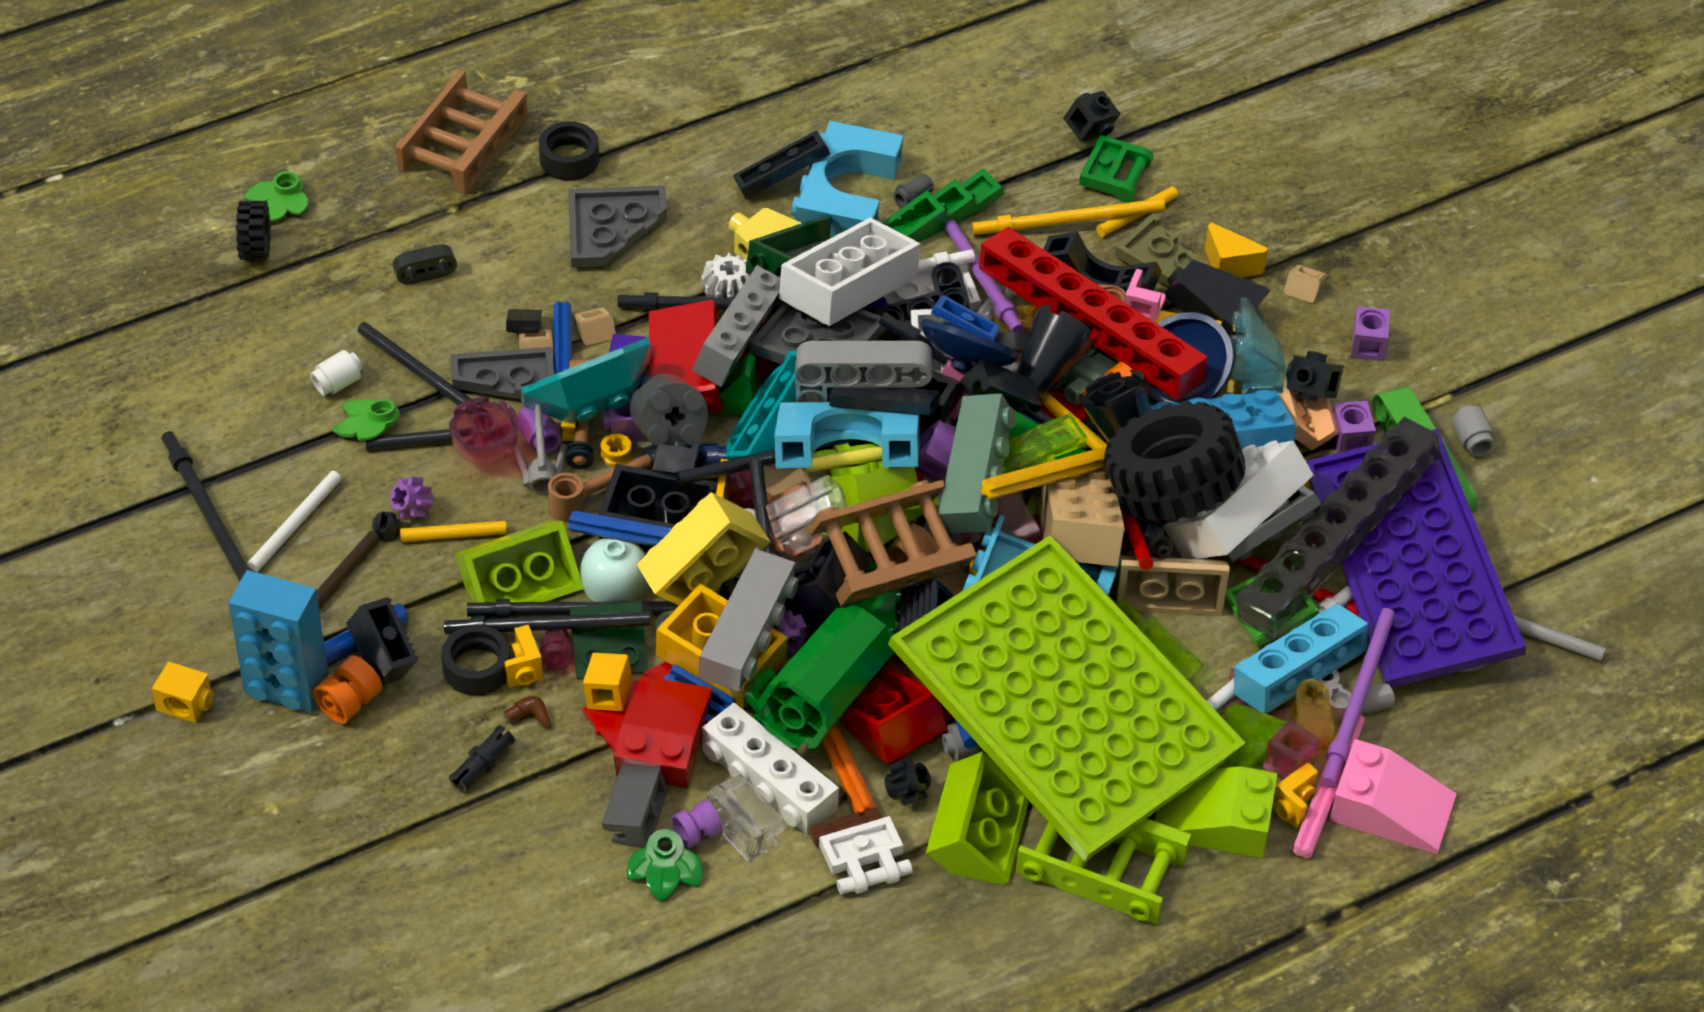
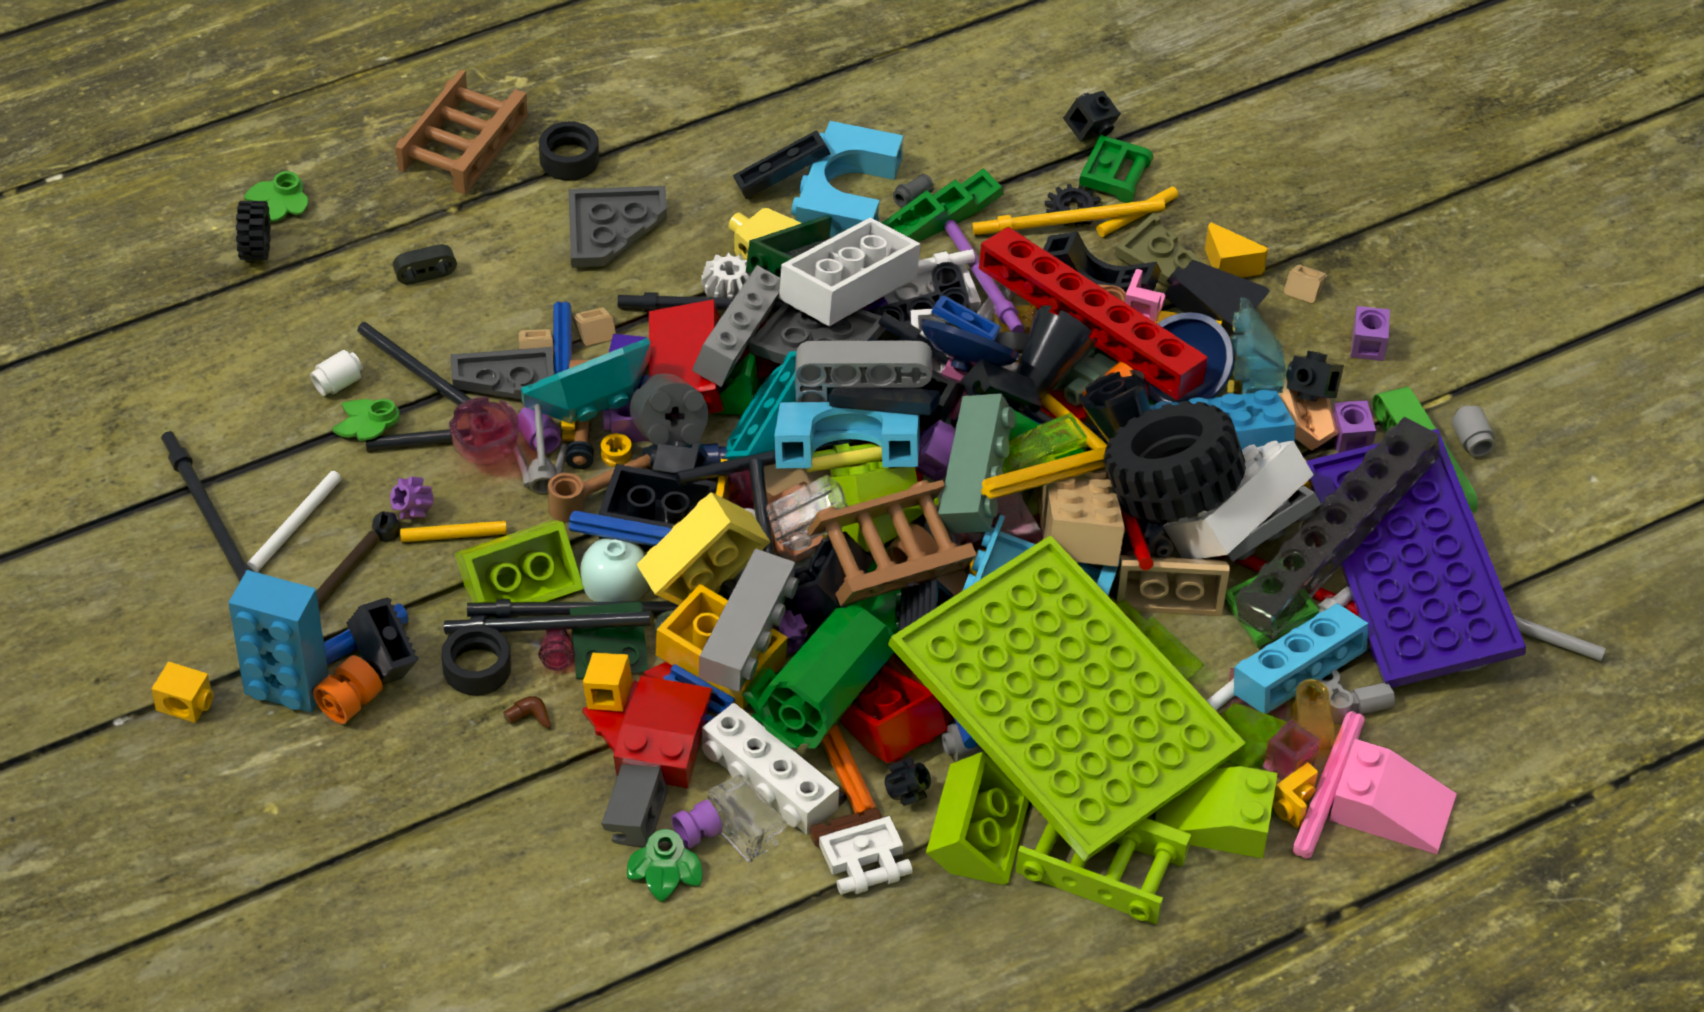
black pin [449,725,515,793] -> none
yellow bracket [504,625,543,688] -> none
black tile [506,309,542,333] -> none
medium lavender bar [1321,608,1395,787] -> none
none -> black gear [1045,184,1103,227]

